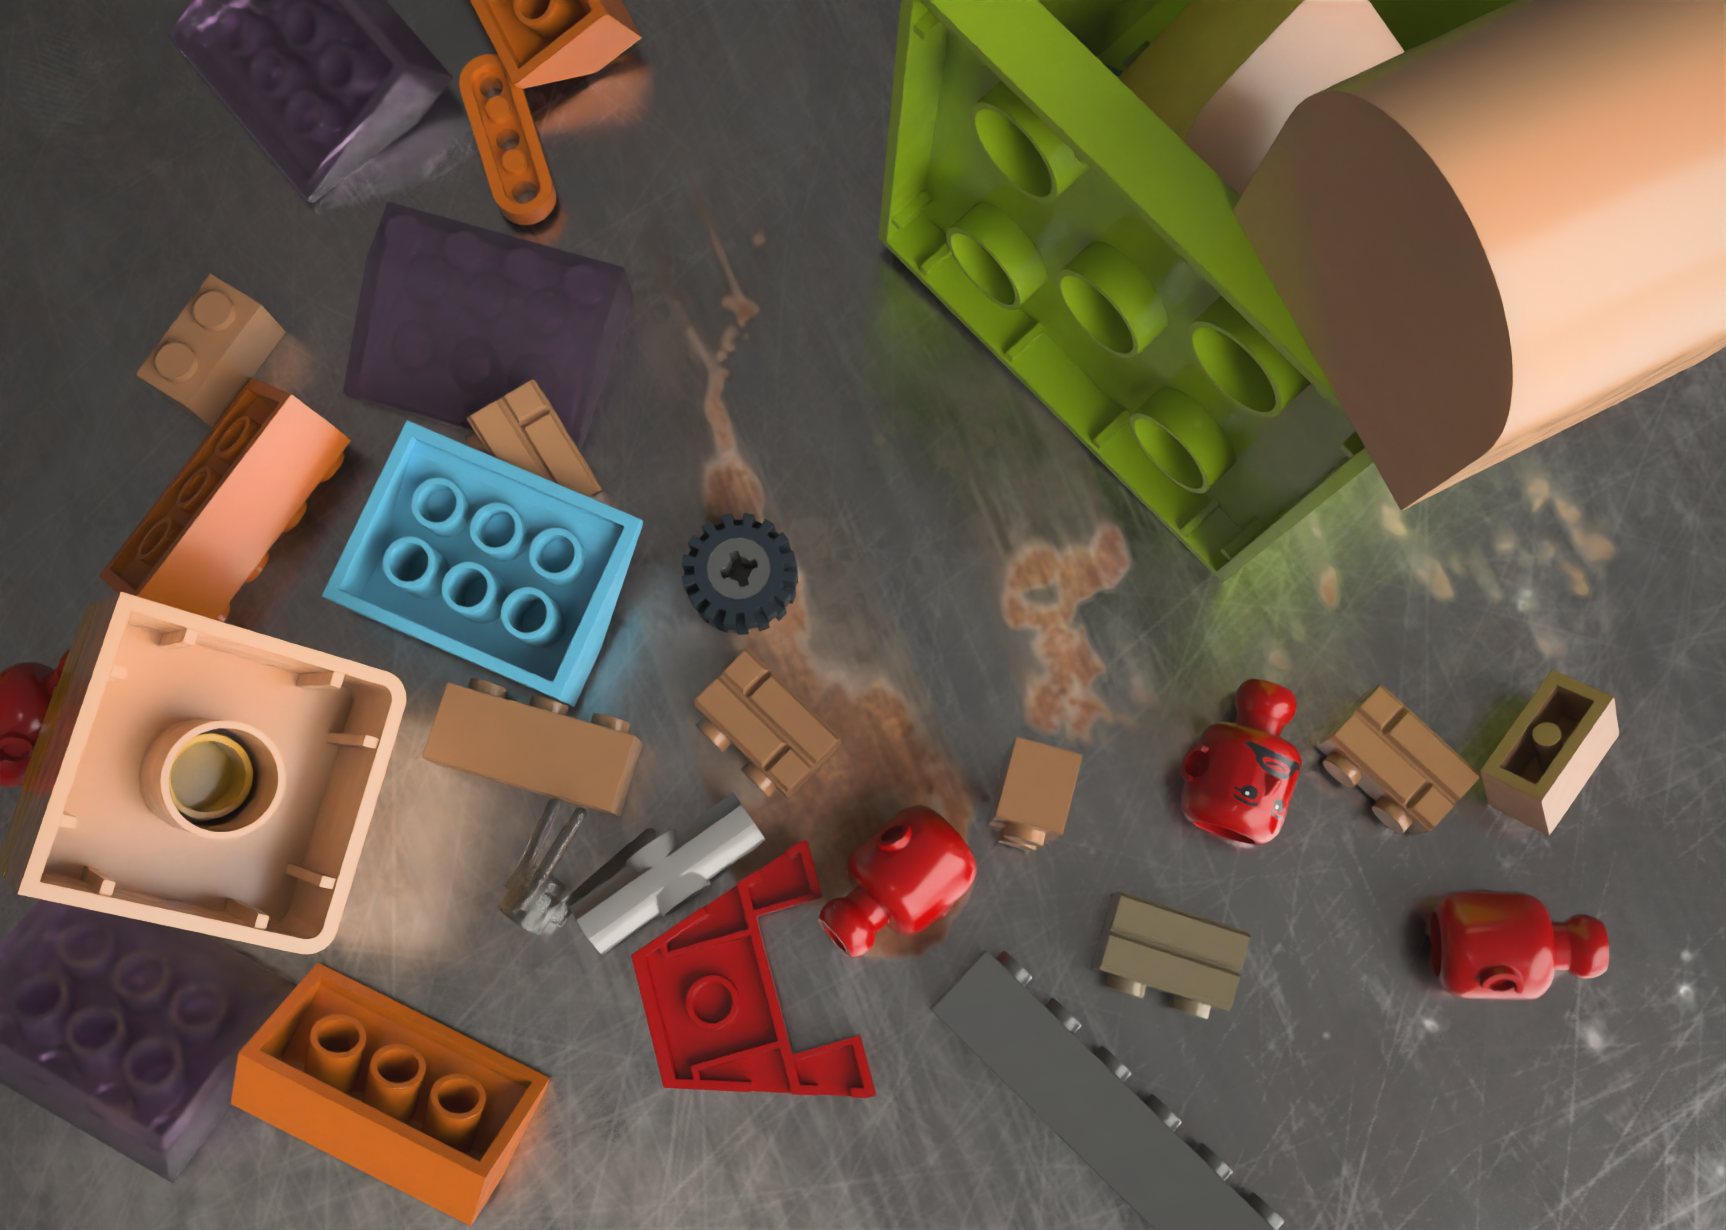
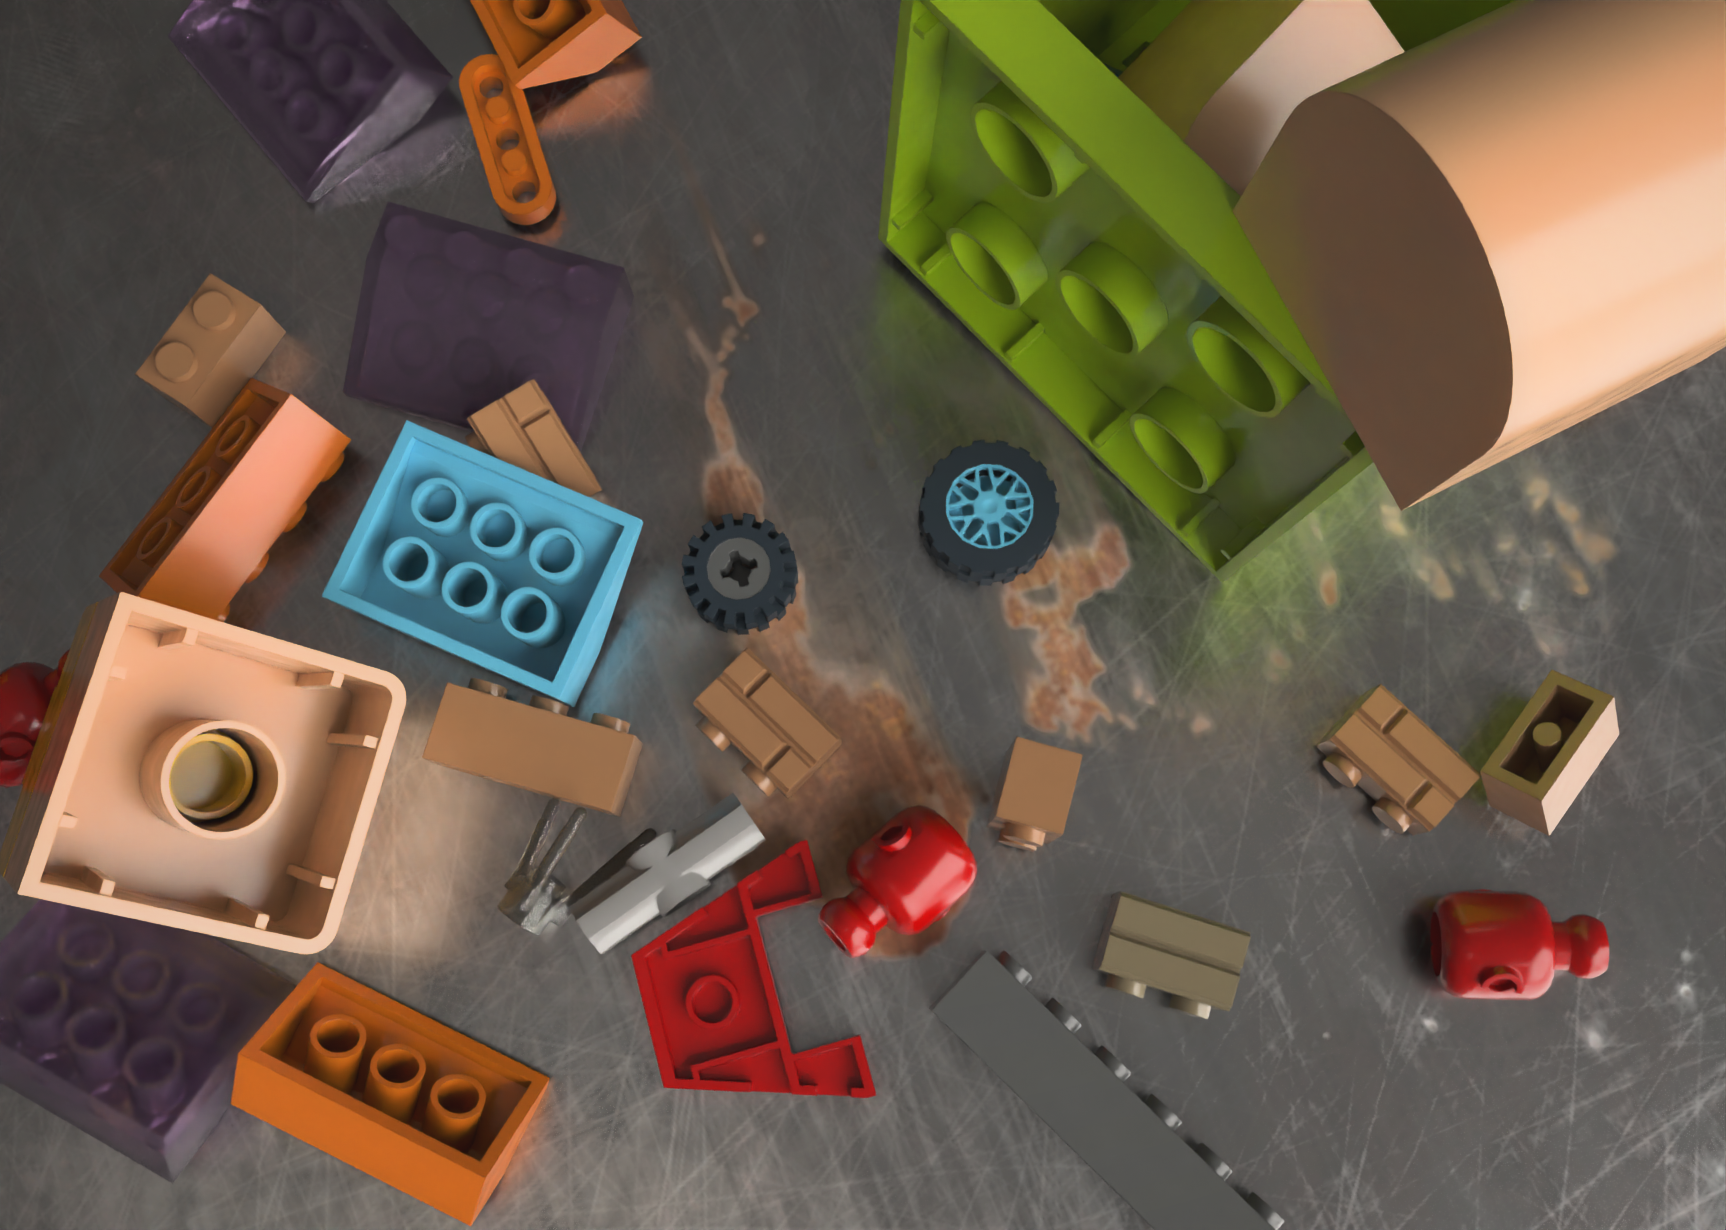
red piece [1180,679,1302,845] -> none
none -> black wheel [918,440,1059,586]

